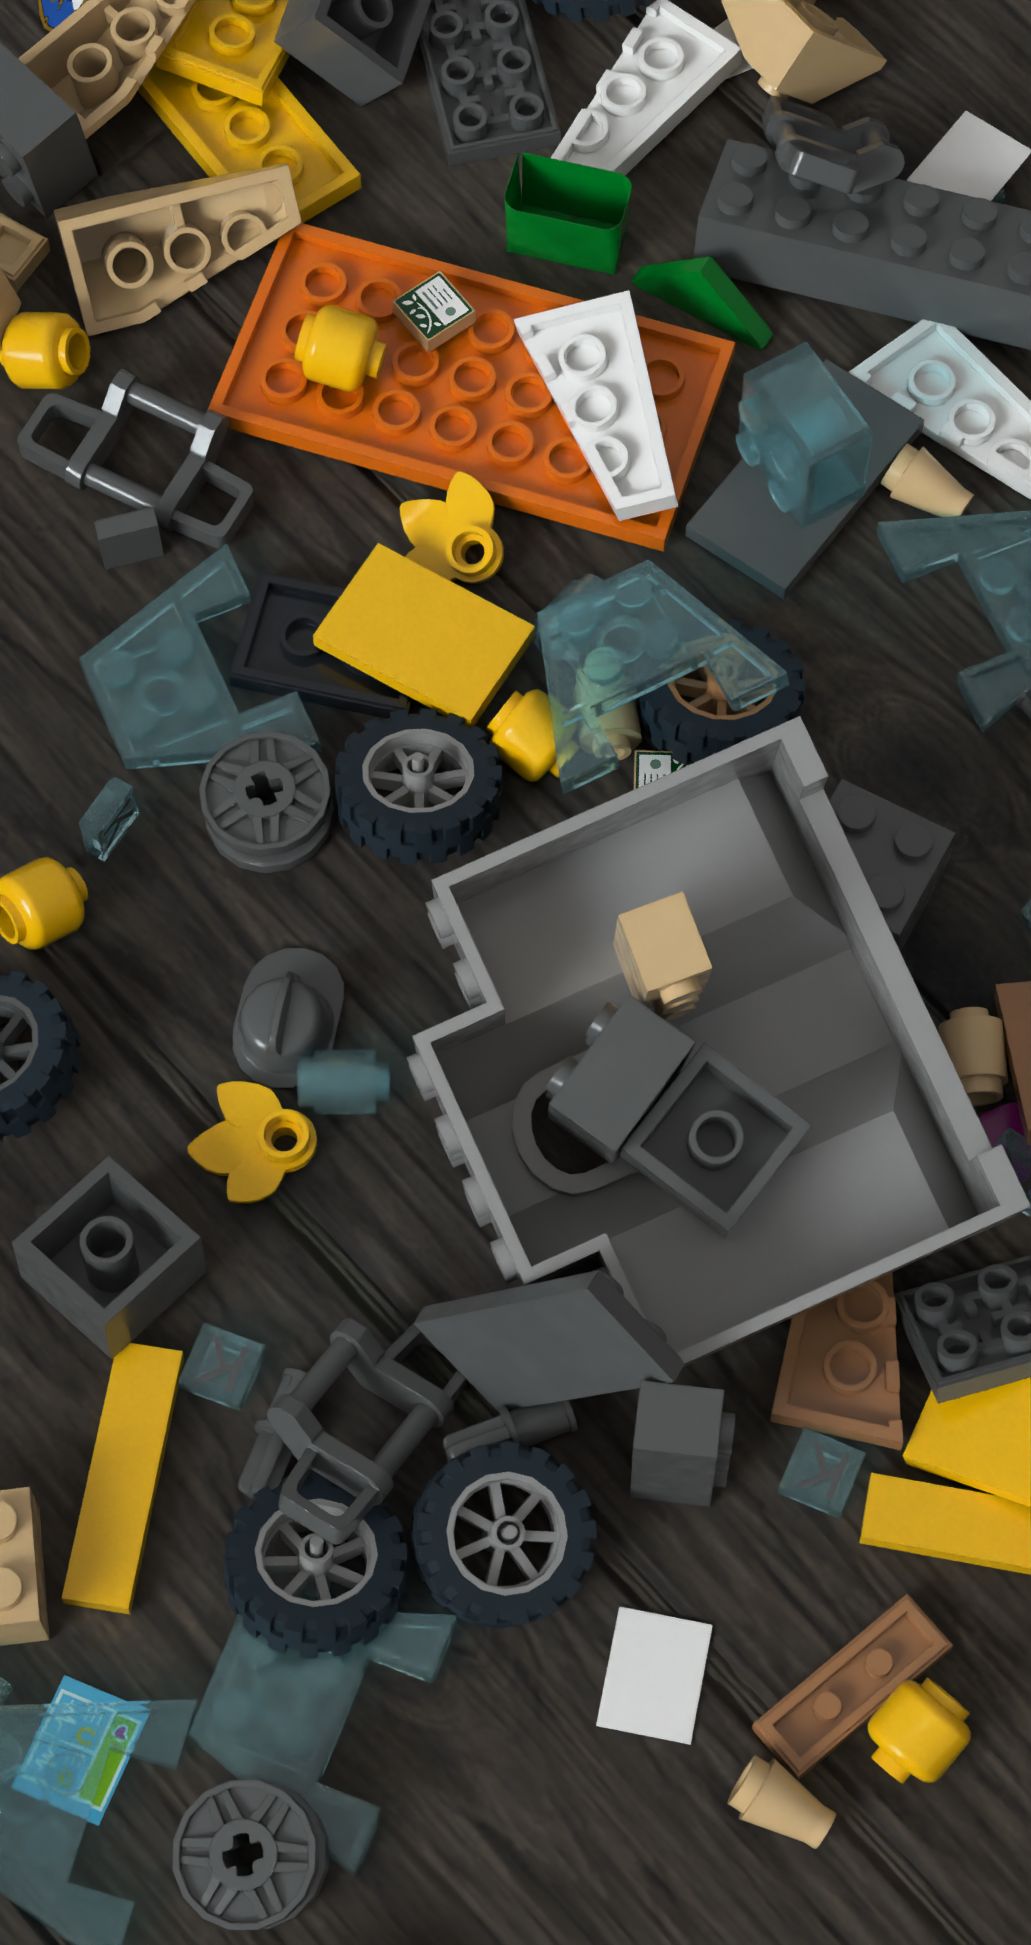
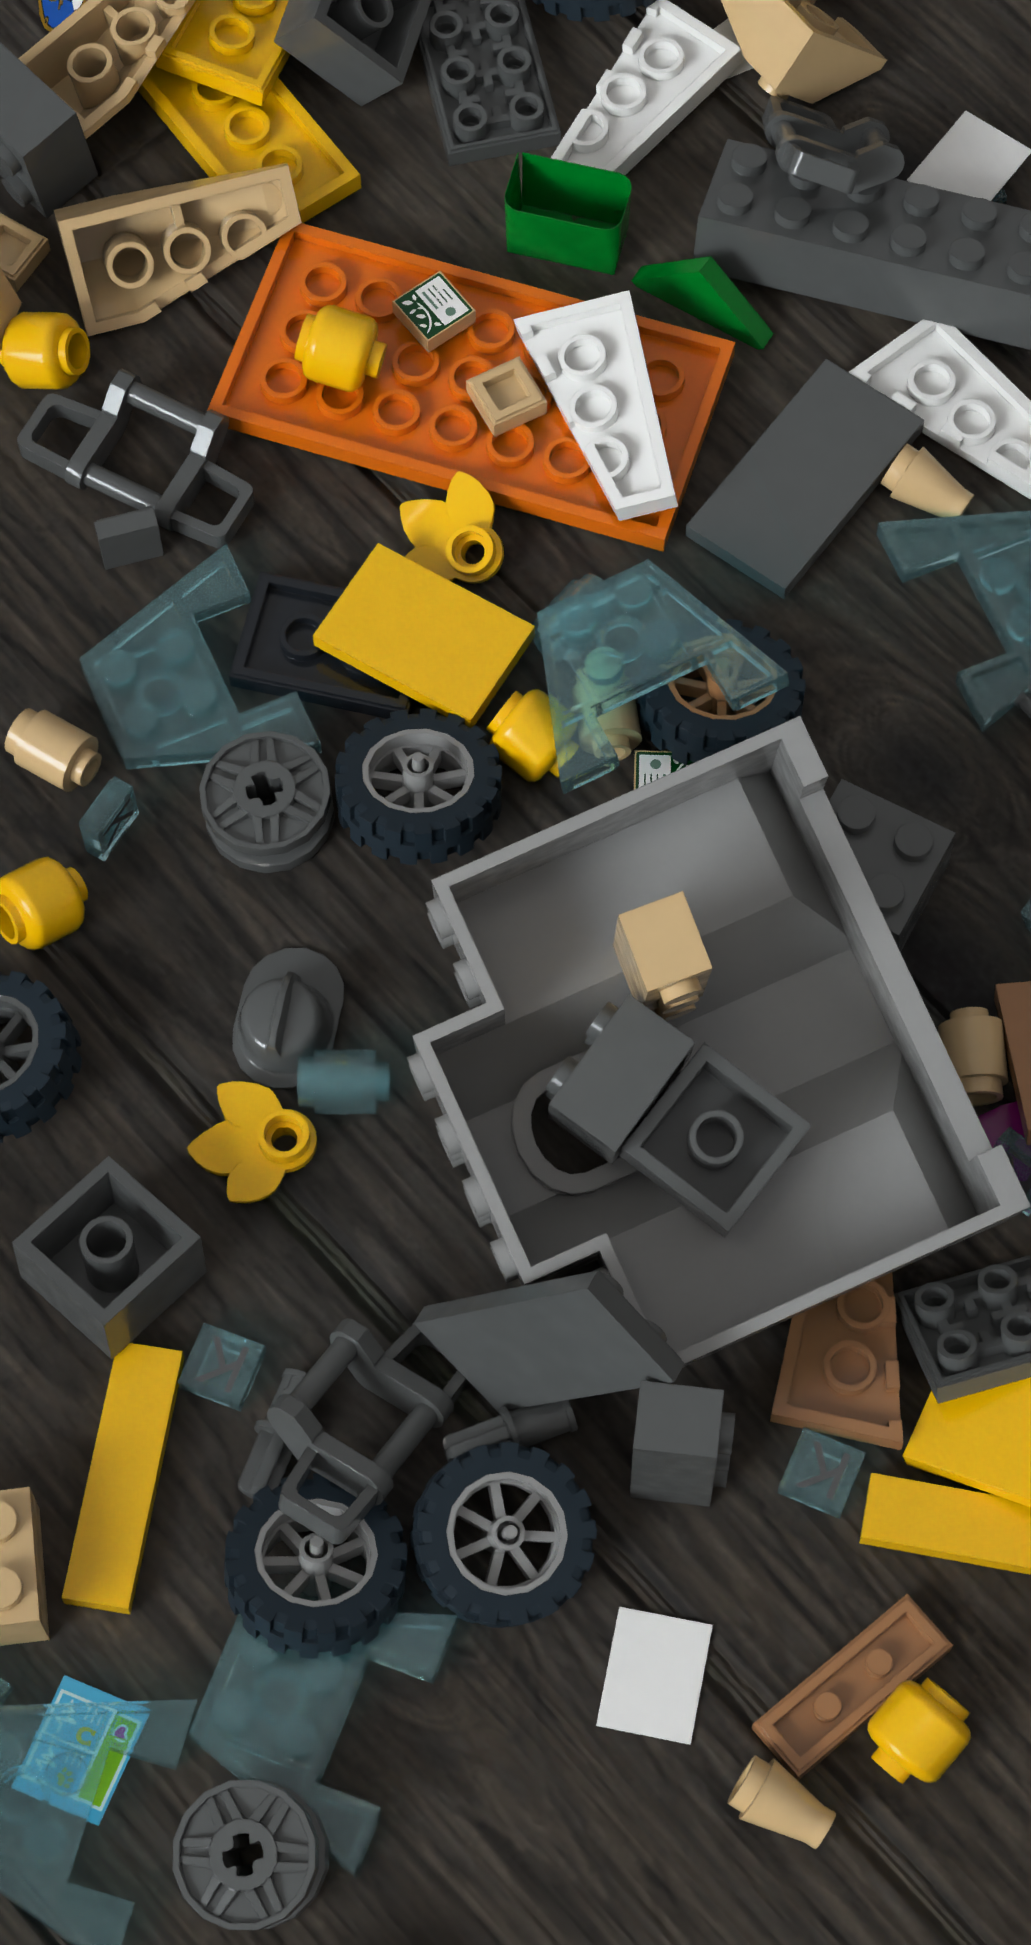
clear light blue brick [736,341,873,529] -> none
none -> tan brick [5,708,102,792]
none -> tan tile [466,356,547,437]

